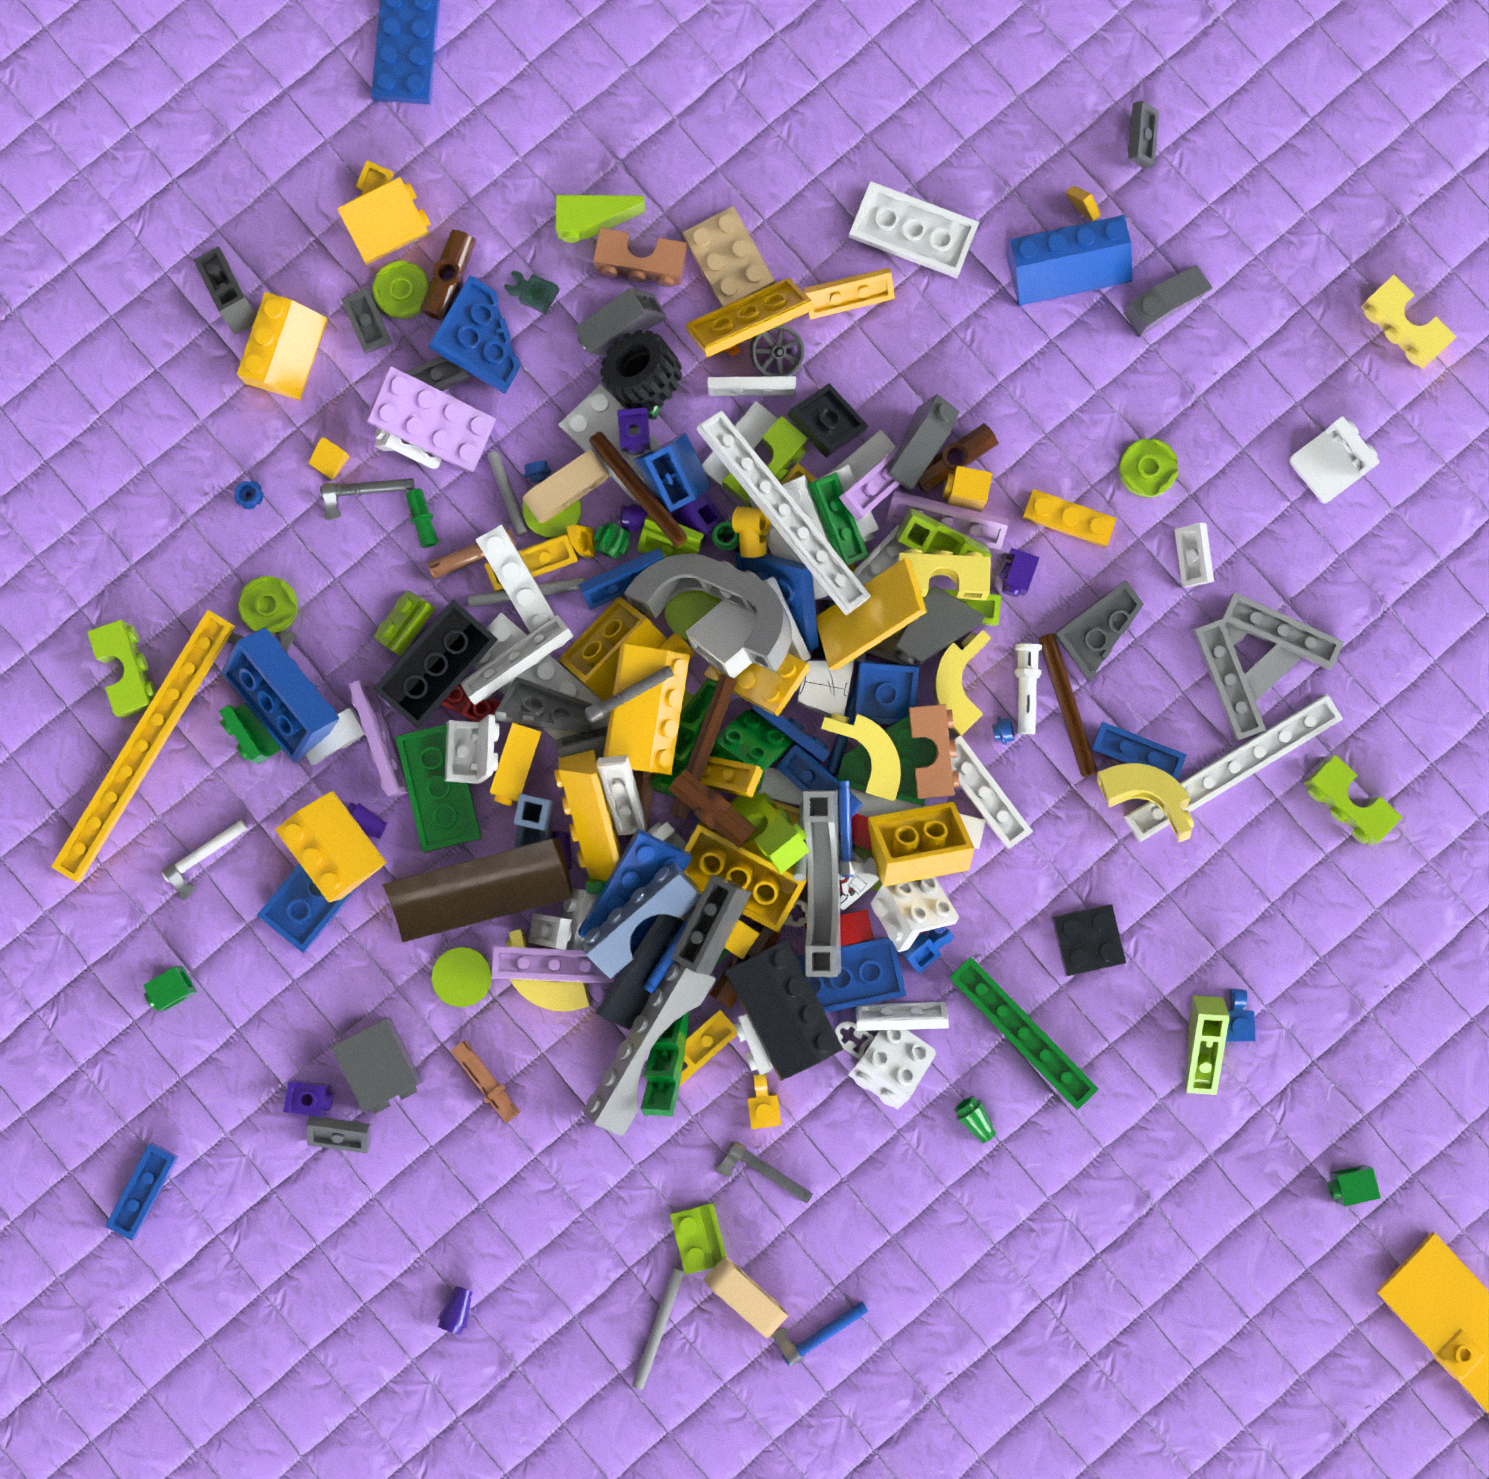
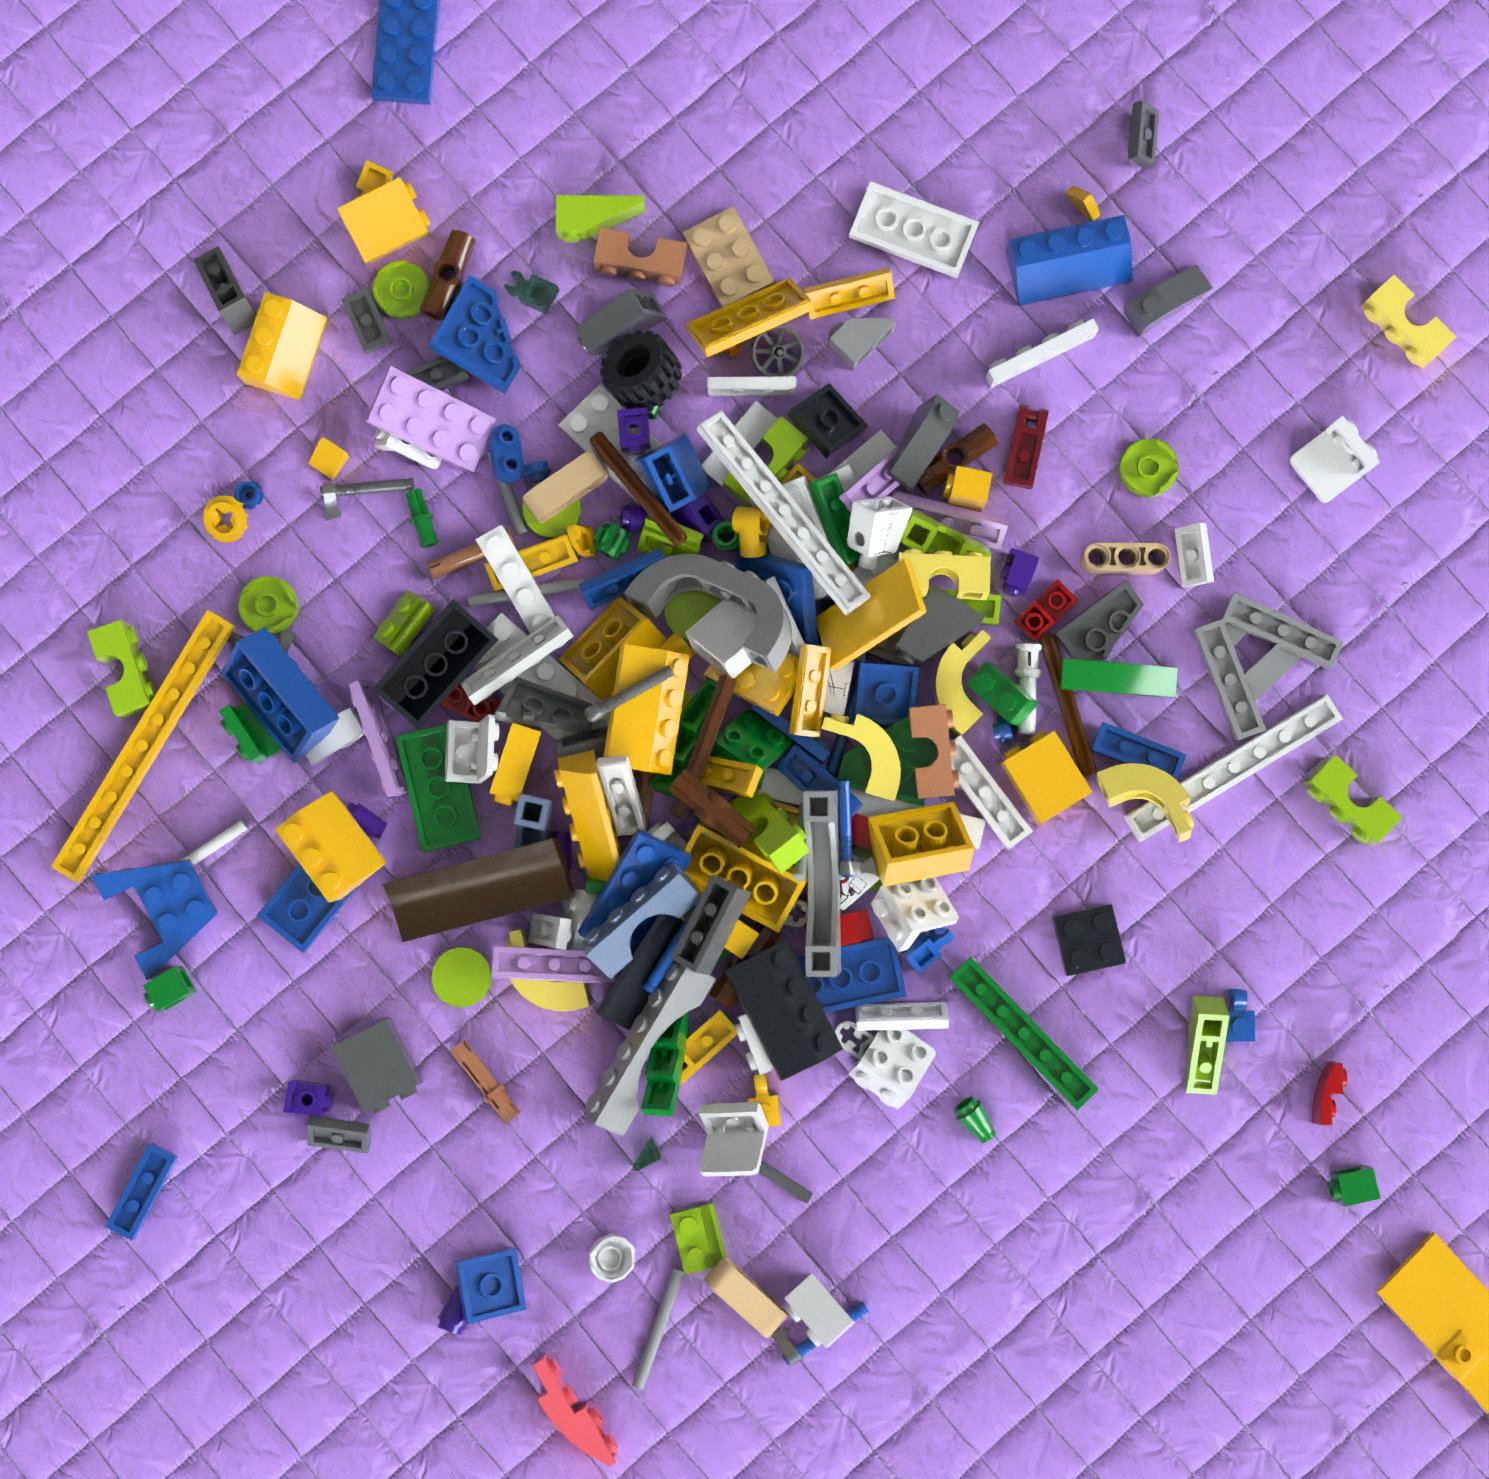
yellow plate [1022,489,1117,548] -> none
none -> blue wing [91,859,217,980]
none -> yellow gear [203,495,249,543]
none -> blue plate [454,1247,526,1324]
none -> blue plate [488,424,524,484]
none -> coral slope [532,1353,619,1466]
none -> white hair [589,1234,635,1283]
none -> clear green slope [633,1134,663,1171]
none -> white bracket [699,1102,769,1176]
none -> white brick [784,1273,855,1348]
none -> yellow tile [789,644,832,738]
none -> light grey slope [828,318,896,370]
none -> white torso [847,496,913,570]
none -> green brick [967,661,1039,726]
none -> white plate [985,318,1099,388]
none -> yellow brick [1000,730,1092,825]
none -> dark red plate [1003,404,1049,490]
none -> red slope [1014,579,1079,642]
none -> green slope [1060,659,1178,698]
none -> tan beam [1080,543,1171,575]
none -> red slope [1312,1061,1347,1125]

